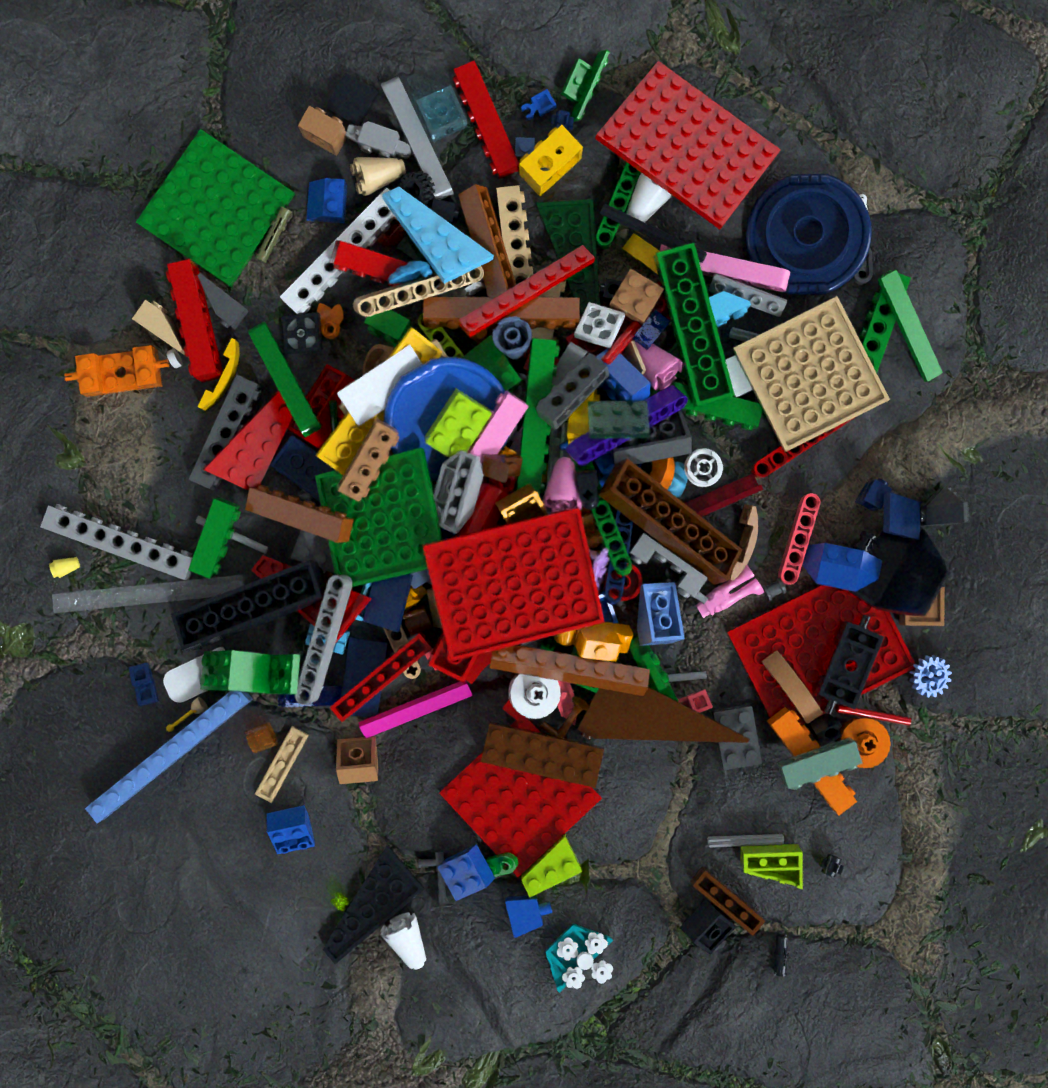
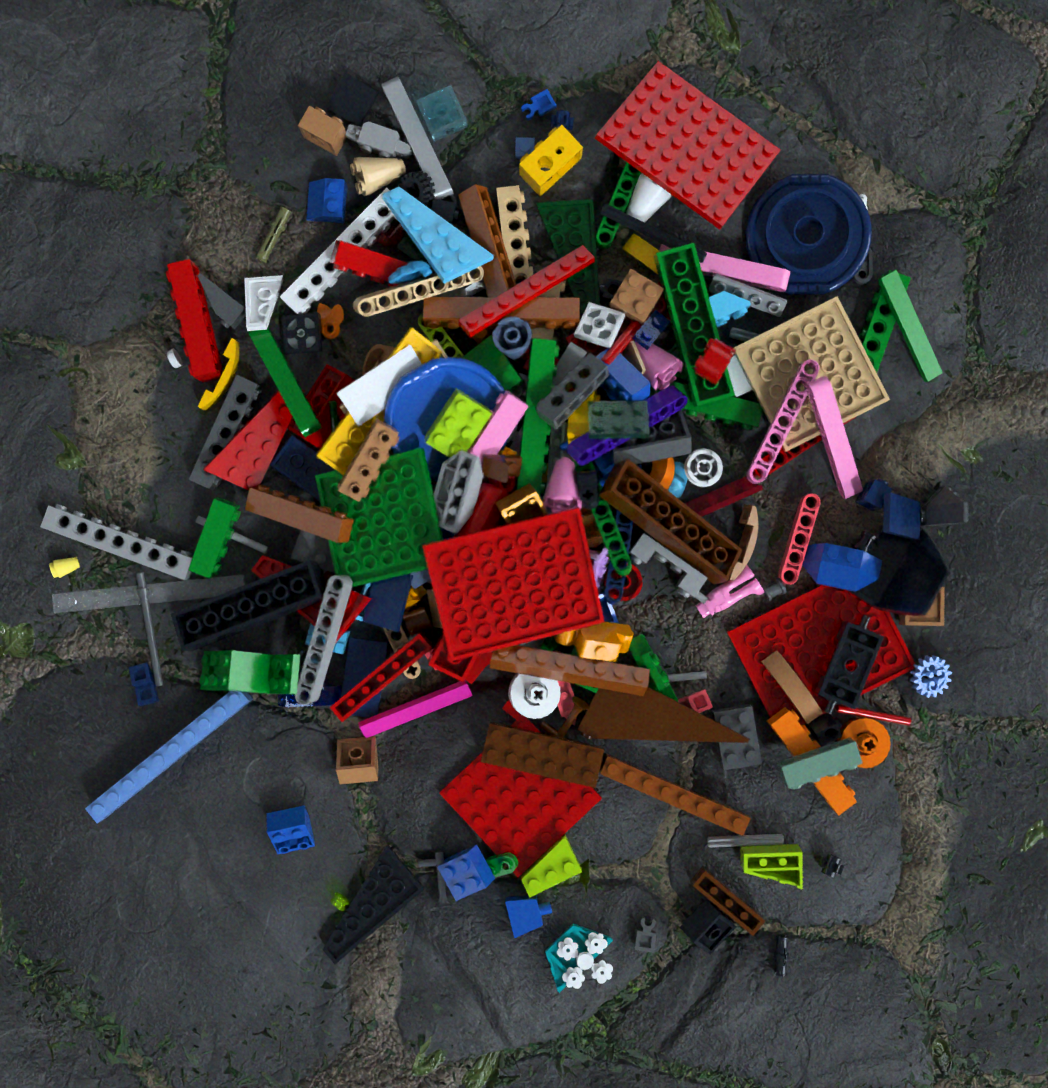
orange brick [64,345,170,397] -> none
tan slope [132,300,189,358] -> none
green plate [136,129,295,287] -> none
white sticker [163,647,225,703] -> none
hinge [166,697,208,732] -> none
clear orange piece [246,722,277,754] -> none
tan tile [255,726,309,803] -> none
green brick [364,305,412,347] -> none
white cone [380,912,426,970] -> none
red brick [452,60,519,179] -> none
green bracket [561,49,610,122] -> none
medium blue slope [637,582,685,646] -> none
none -> dark grey bar [136,572,163,686]
none -> white wing [244,275,284,331]
none -> dark orange brick [599,753,751,836]
none -> dark grey plate [634,916,657,953]
none -> red brick [694,338,736,385]
none -> bright pink beam [746,359,819,484]
none -> bright pink beam [806,375,863,499]

